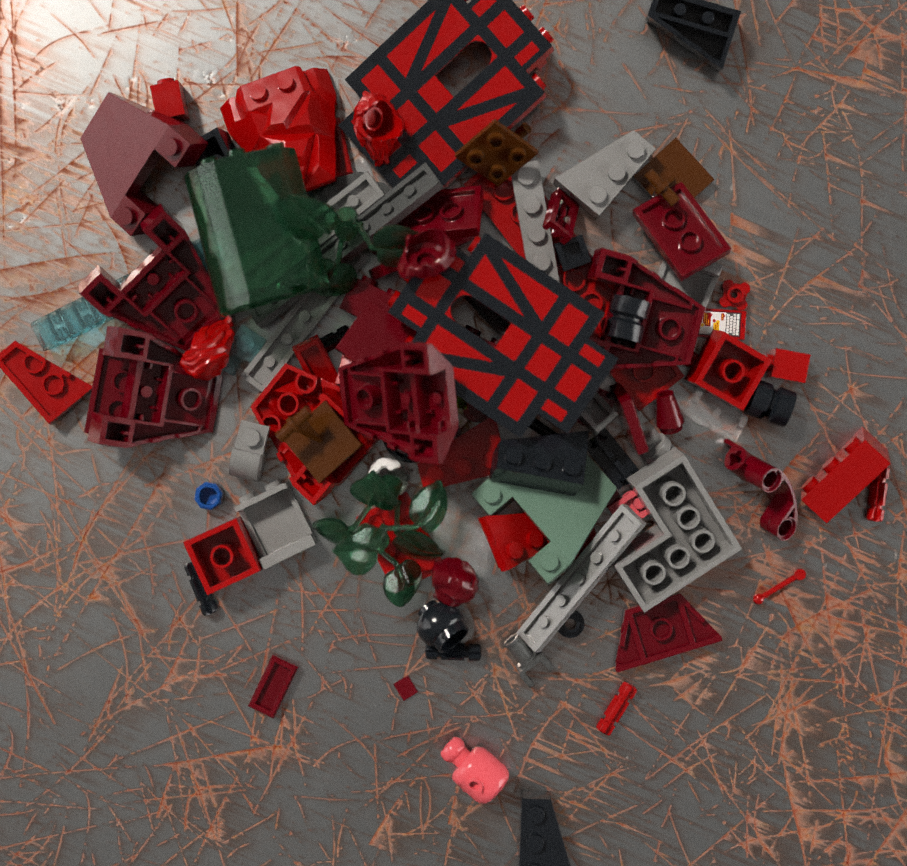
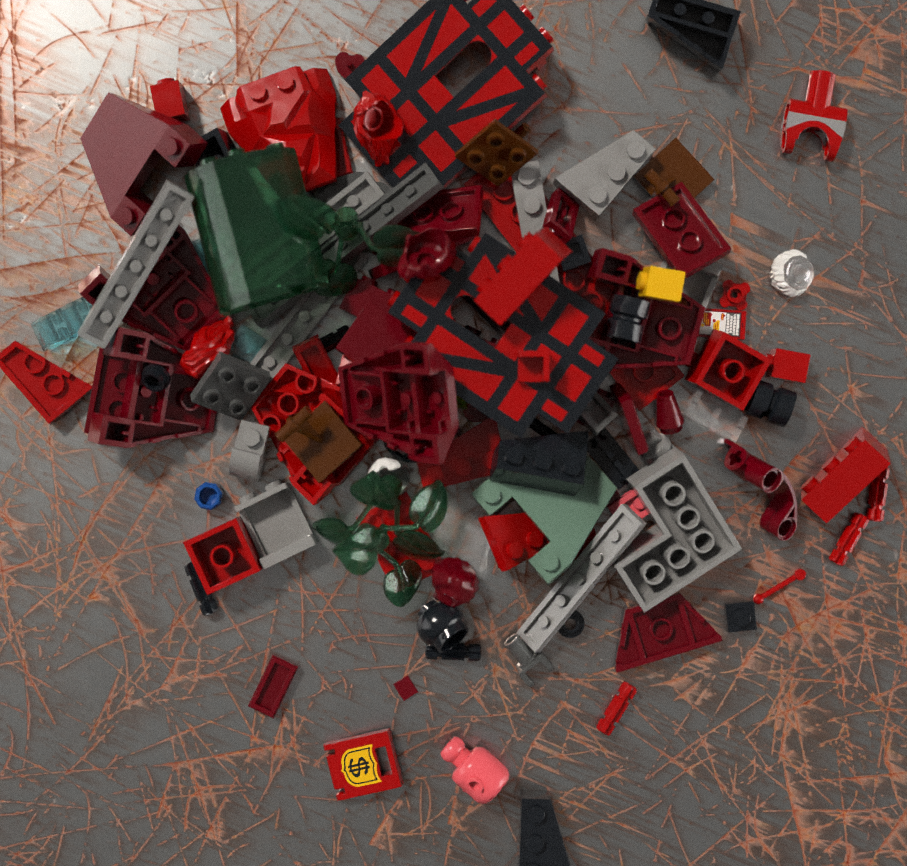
none -> light grey plate [78,180,195,349]
none -> black plate [142,364,171,392]
none -> dark grey plate [190,351,271,421]
none -> red container [323,728,404,801]
none -> dark red piece [335,52,365,79]
none -> red wedge [474,226,572,326]
none -> red panel [518,350,550,382]
none -> yellow brick [636,266,686,303]
none -> black plate [723,600,757,633]
none -> hair [769,249,814,297]
none -> red connector [781,70,848,162]
none -> red axle [829,512,869,566]

